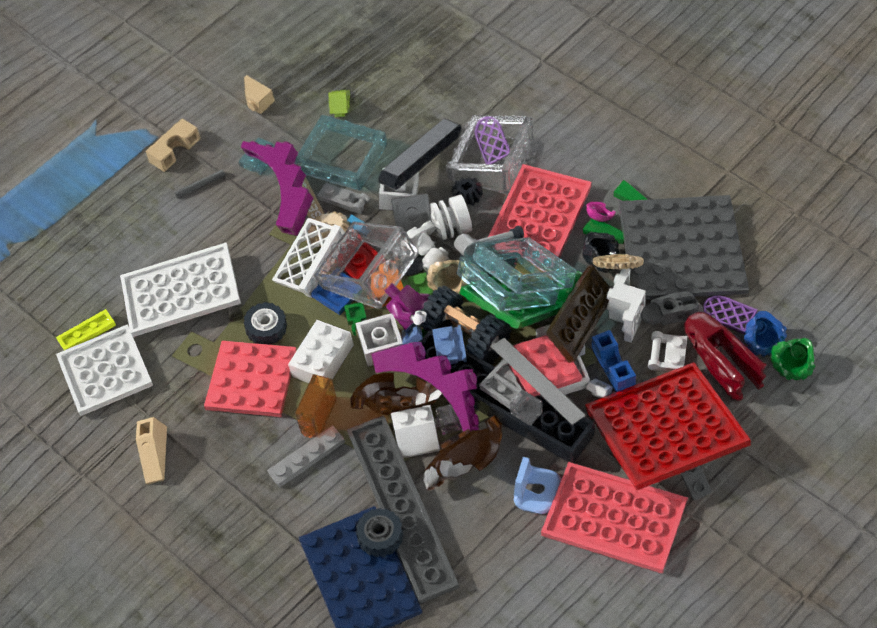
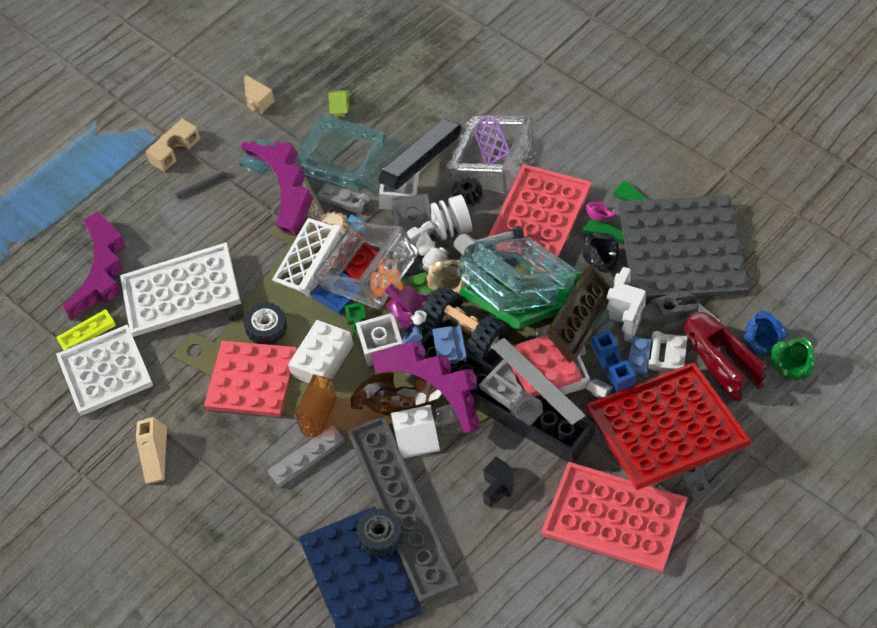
reddish brown animal [424,415,502,490] -> none
light blue piece [514,457,561,514] -> none
tan gear [593,254,644,269] -> none
medium lavender window [703,295,757,334] -> none
none -> magenta arch [61,211,126,320]
none -> black brick [483,456,514,508]
none -> medium blue plate [628,337,652,376]

